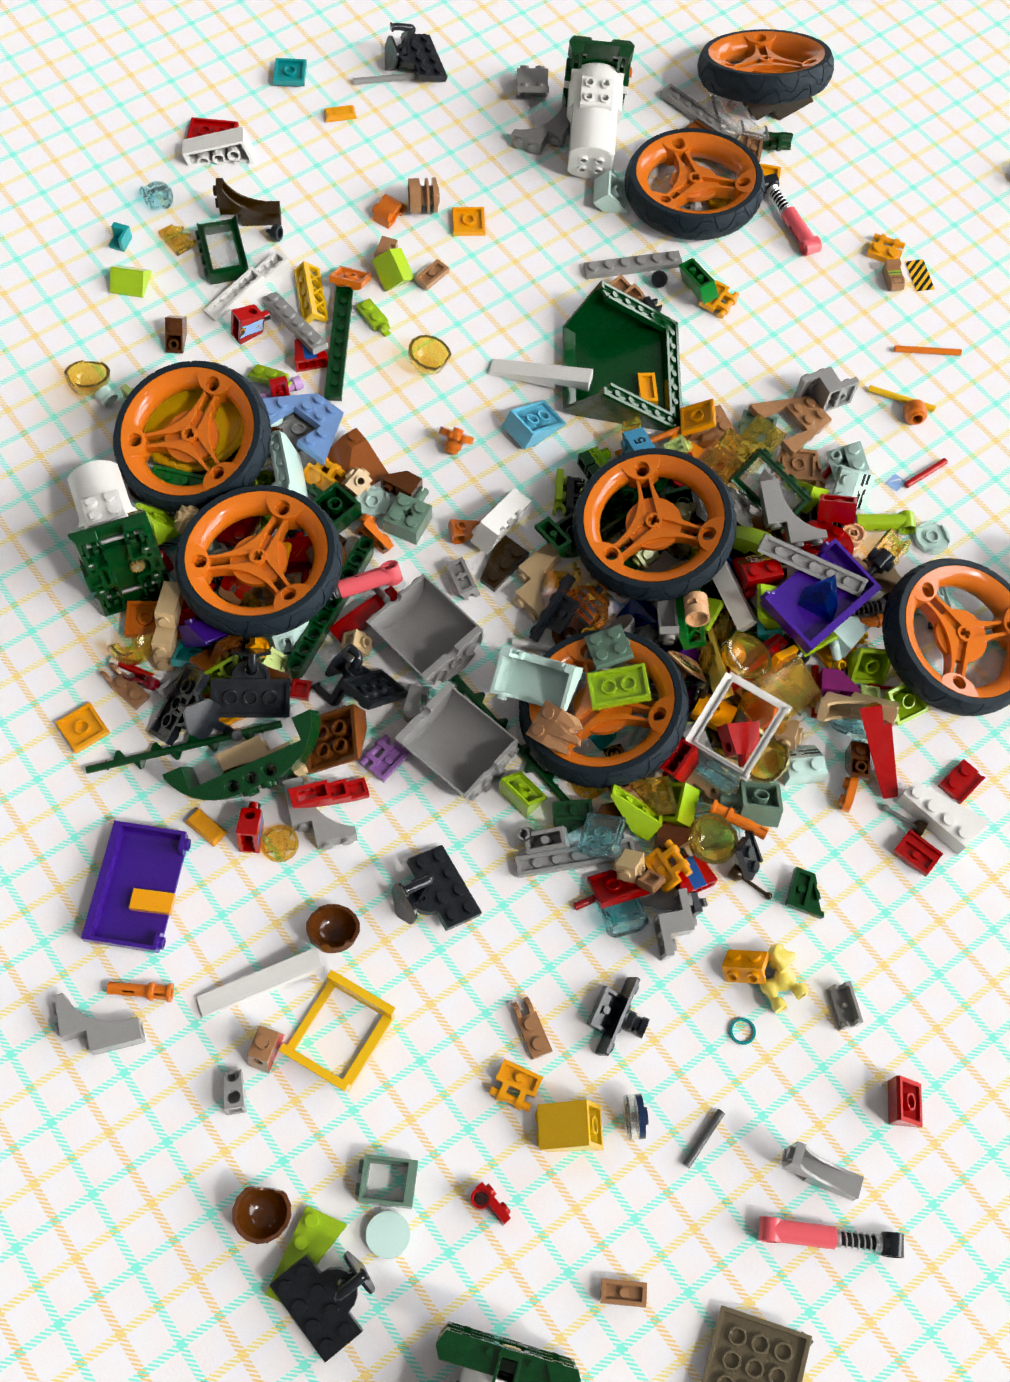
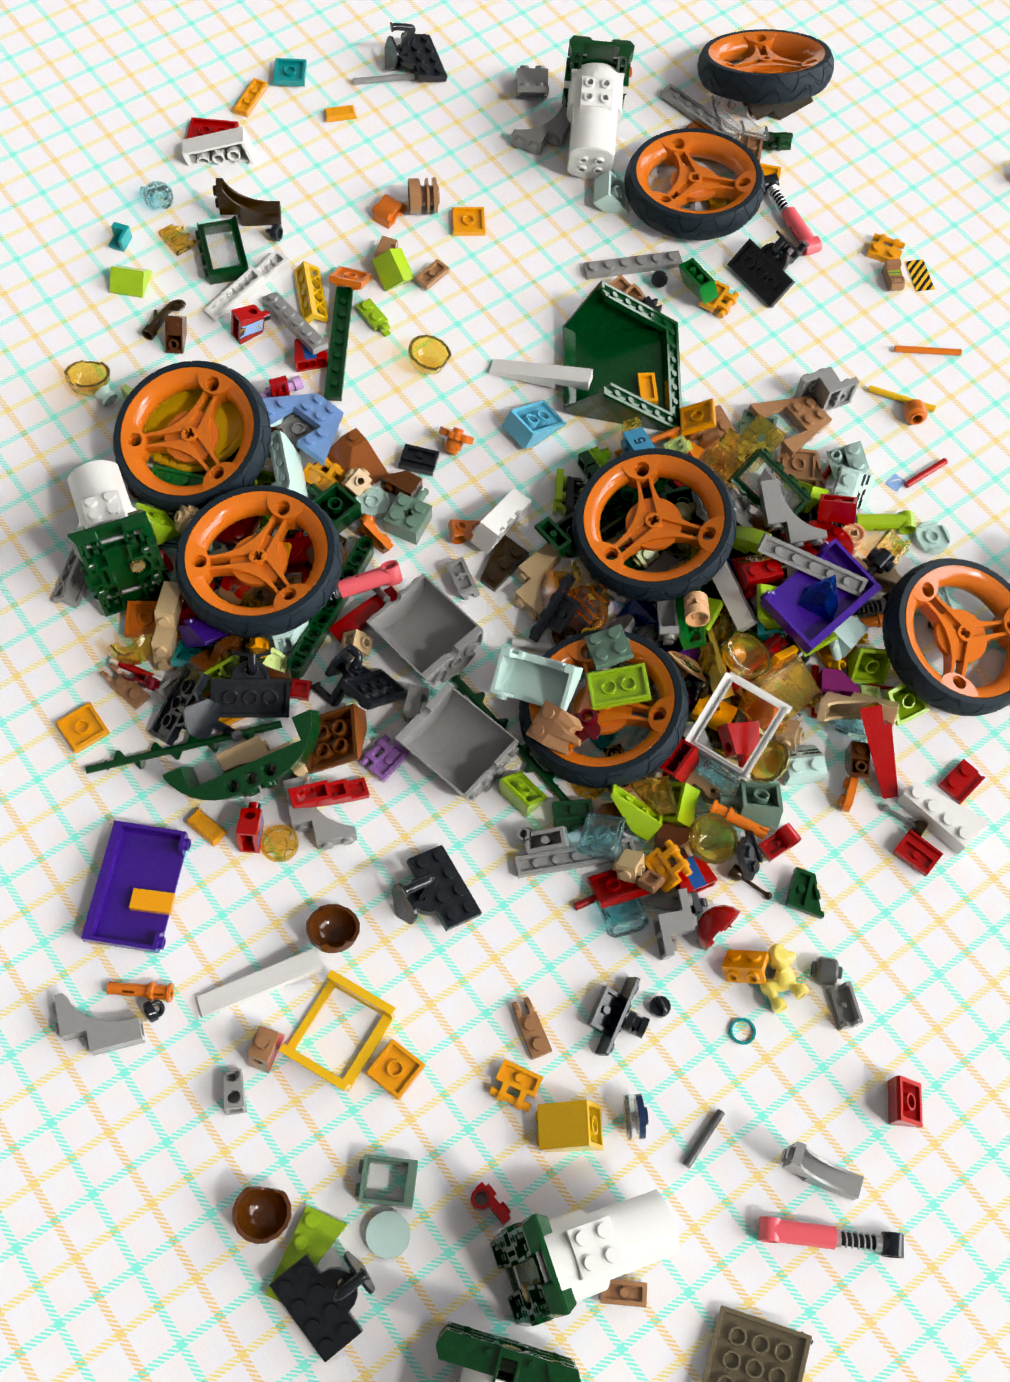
lime plate [247,364,292,387] -> none
none -> light grey fence [51,548,87,608]
none -> dark brown plant [141,299,186,340]
none -> black tile [142,1000,165,1023]
none -> light orange tile [233,78,268,118]
none -> light orange plate [365,1038,426,1101]
none -> black plate [398,444,439,476]
none -> white piece [490,1189,680,1327]
none -> dark red plate [571,708,601,743]
none -> black tile [649,996,671,1018]
none -> red cylinder [697,905,741,952]
none -> black plate [727,230,809,308]
none -> red plate [758,823,802,862]
none -> dark grey head [811,956,843,985]

